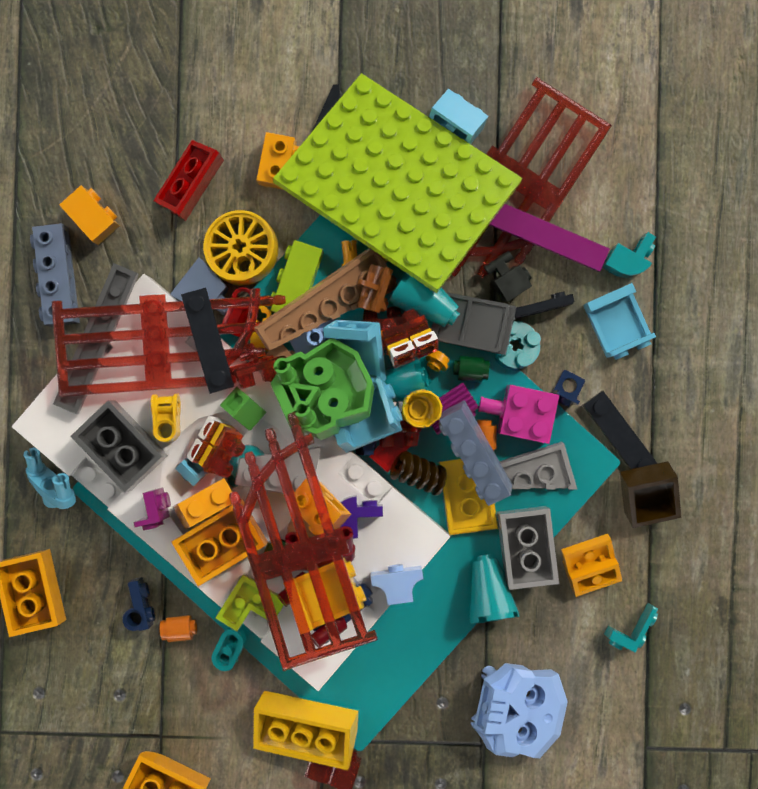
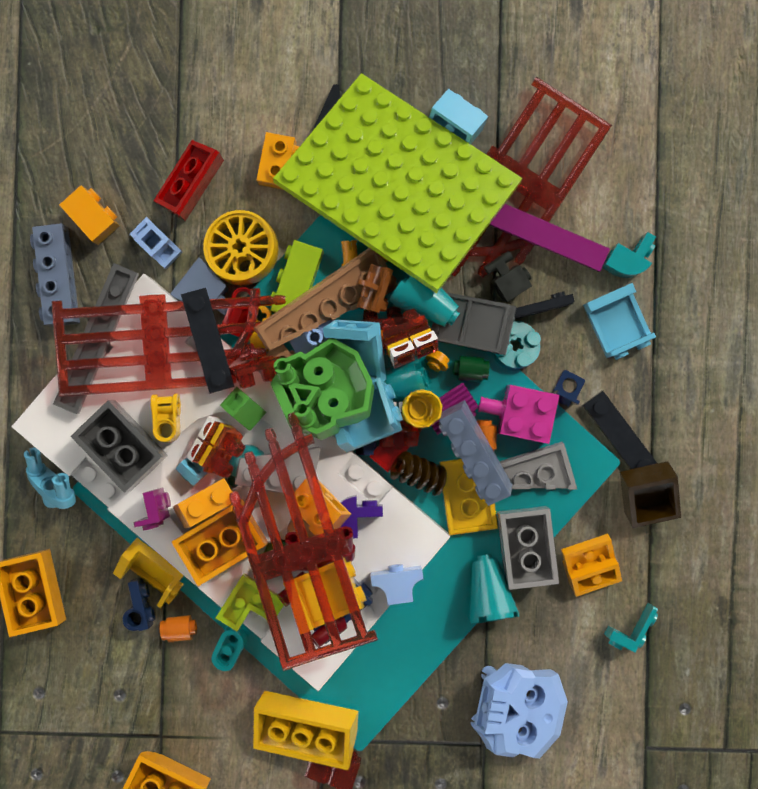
none -> yellow panel [113,538,184,608]
none -> light blue brick [130,217,183,269]

